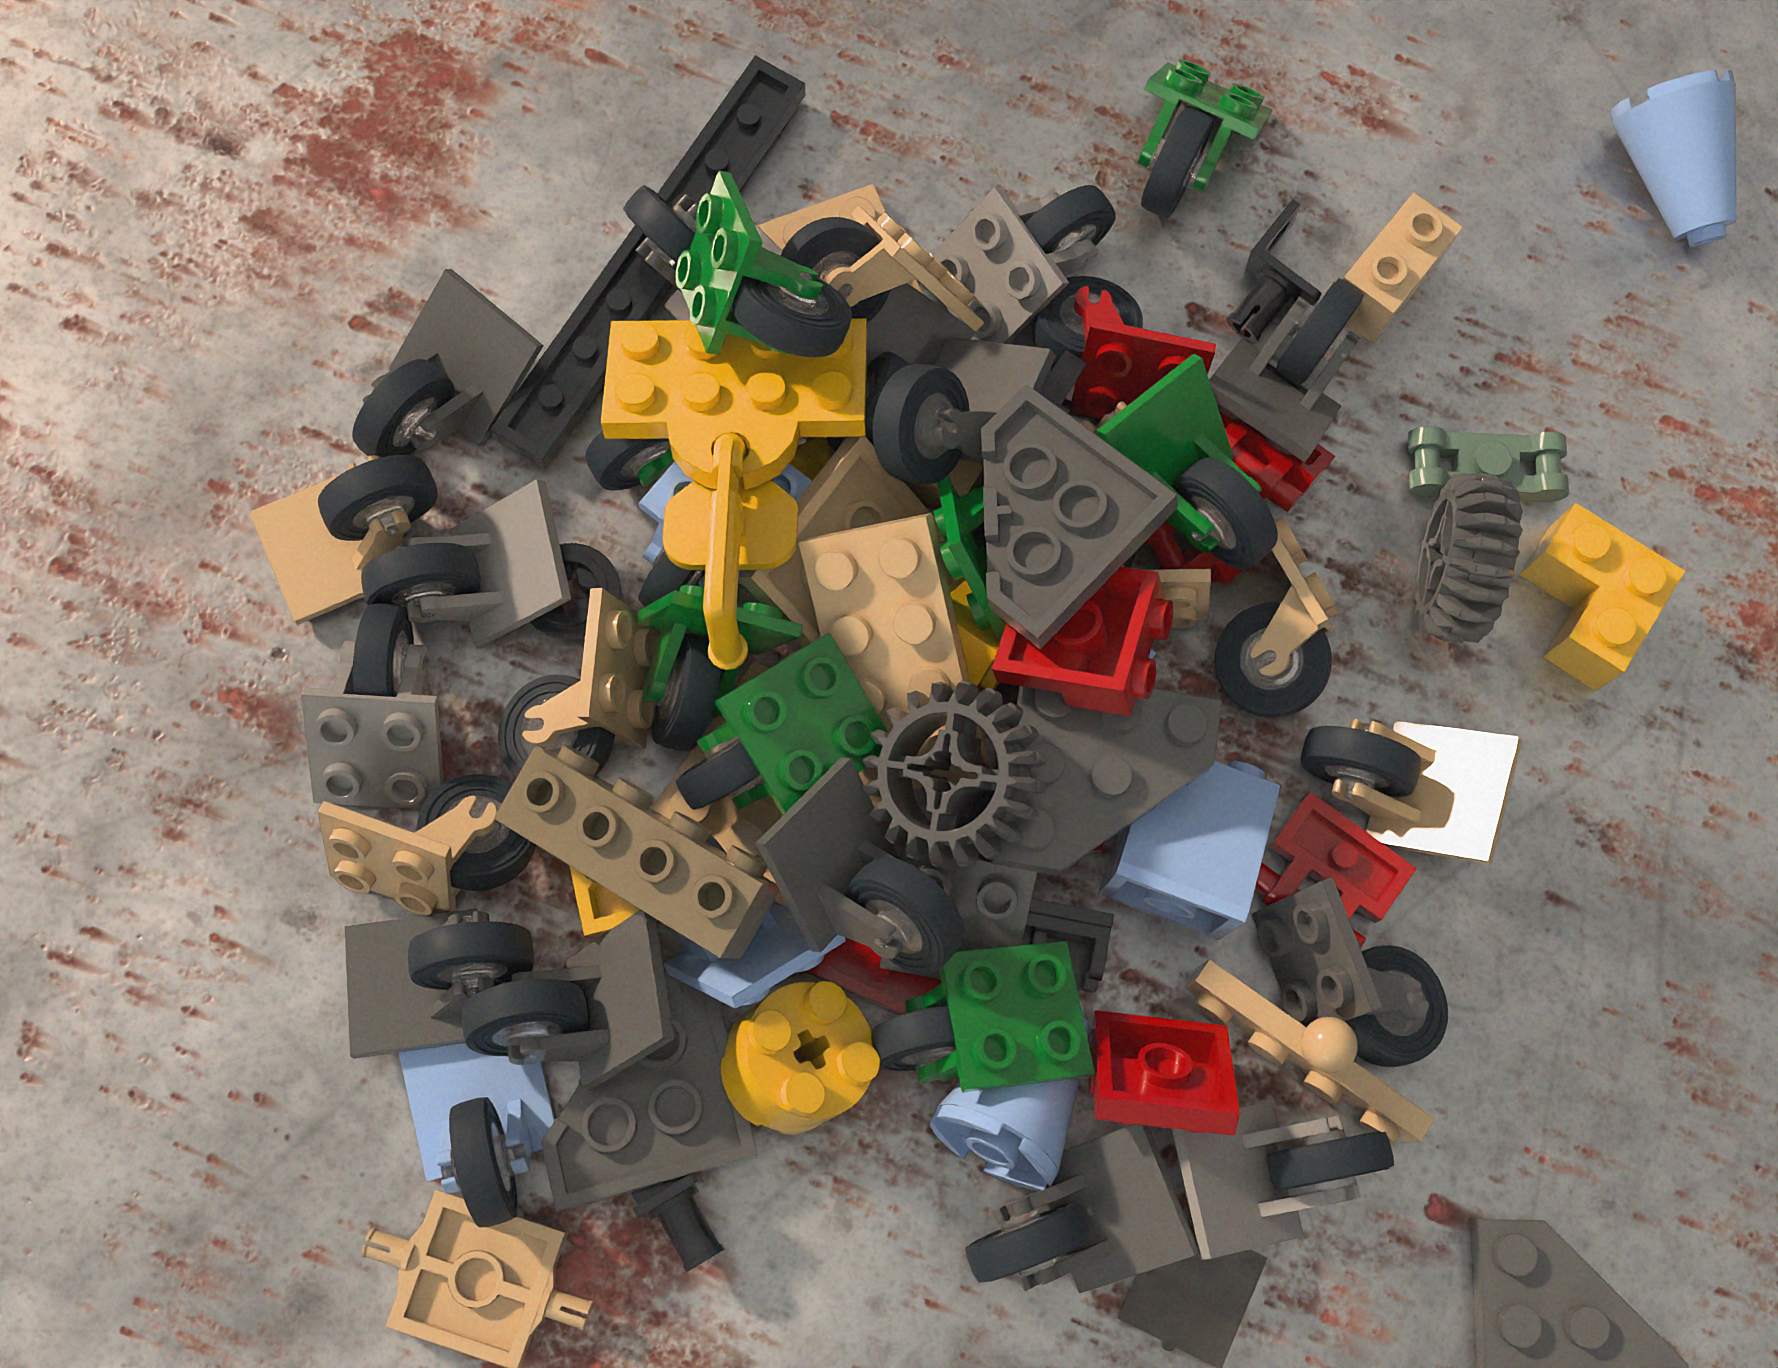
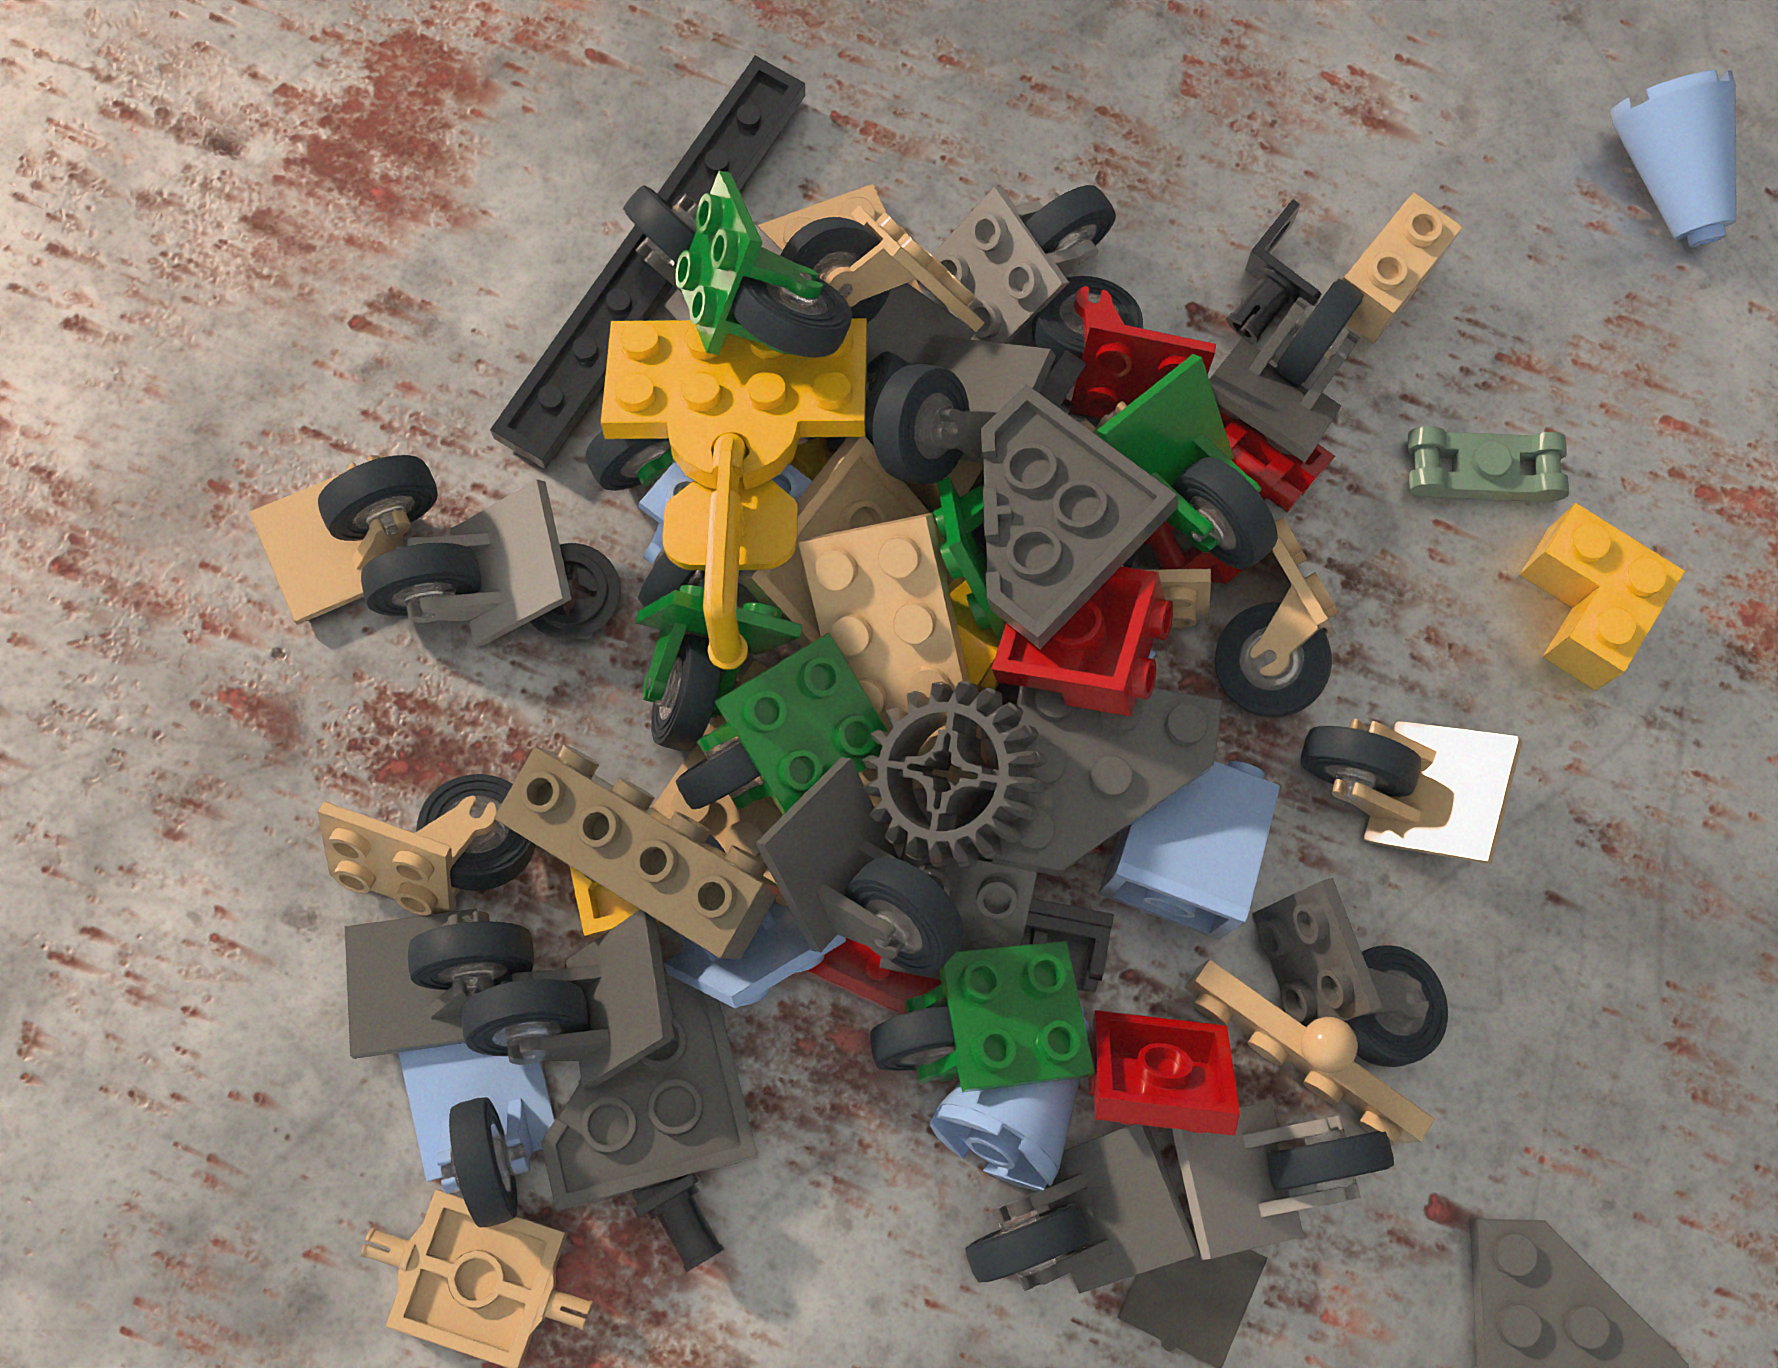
light grey plate [301,603,444,810] -> none
dark grey plate [352,269,544,457] -> none
tan plate [498,588,659,778] -> none
yellow brick [720,981,880,1135] -> none
plate [1137,59,1273,218] -> none
red plate [1255,791,1417,949] -> none
dark grey gear [1413,472,1523,643] -> none

